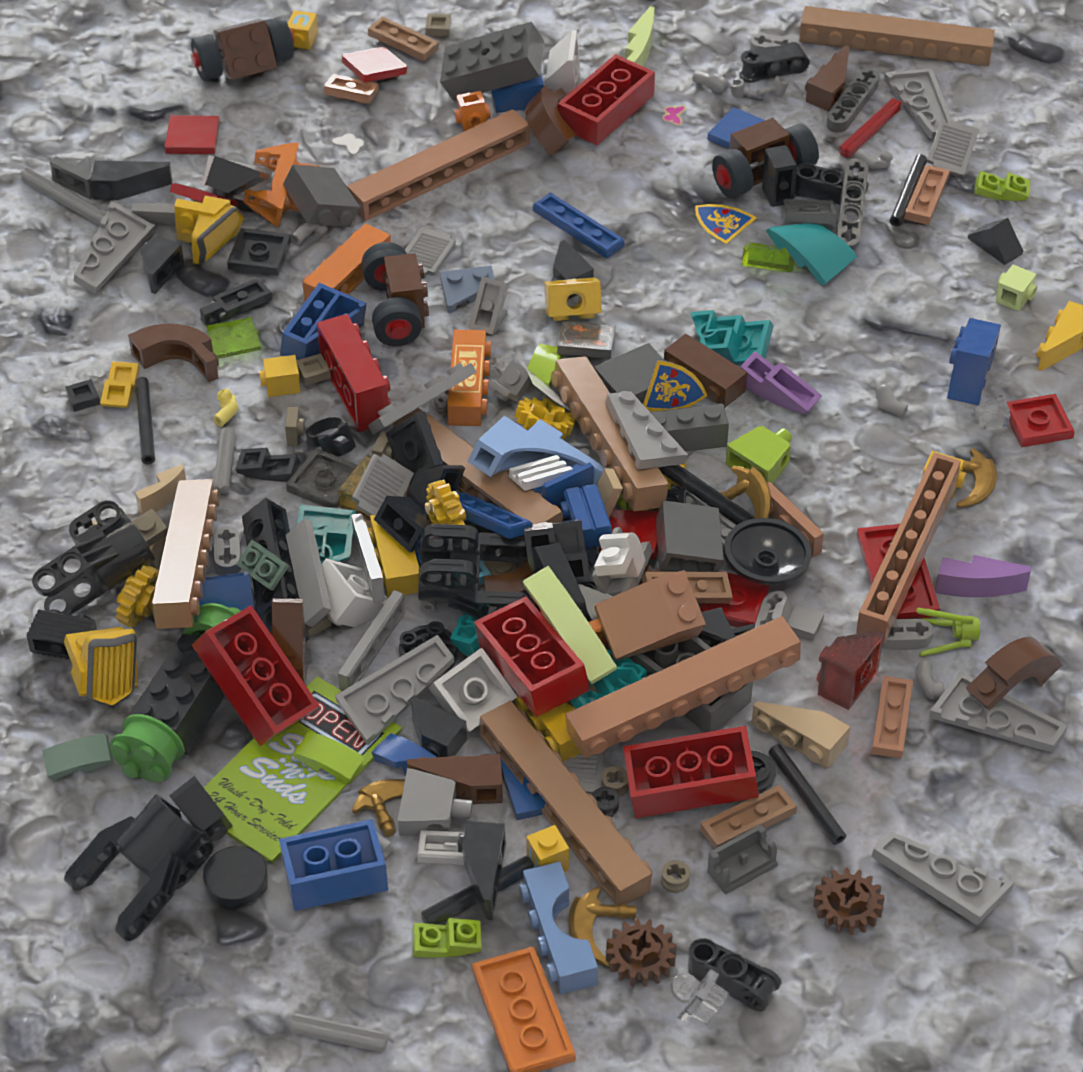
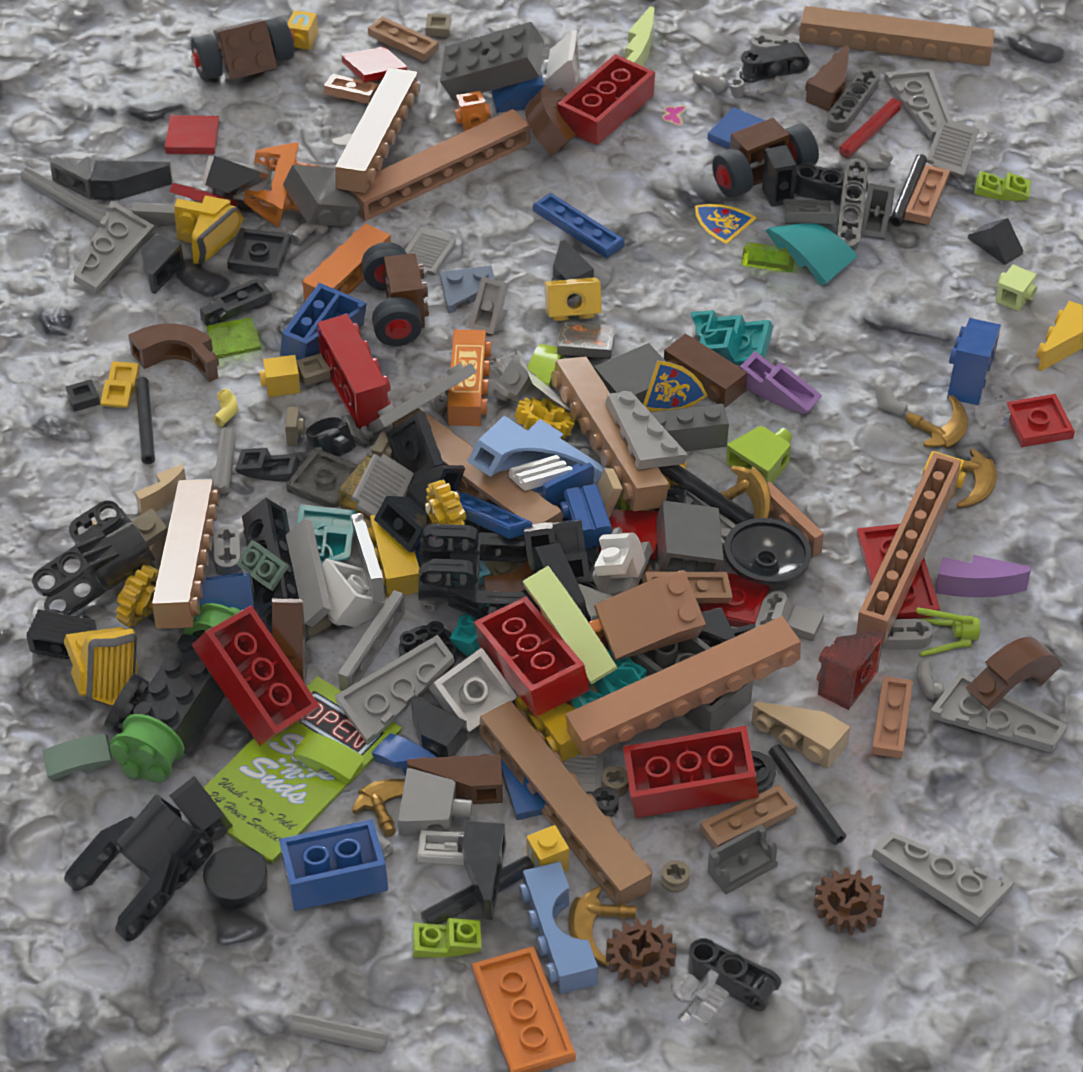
none -> black tile [104,673,150,734]
none -> brick [335,68,421,193]
none -> dark grey arm [341,415,375,445]
none -> dark grey slope [861,183,895,239]
none -> pearl gold piece [905,395,968,449]

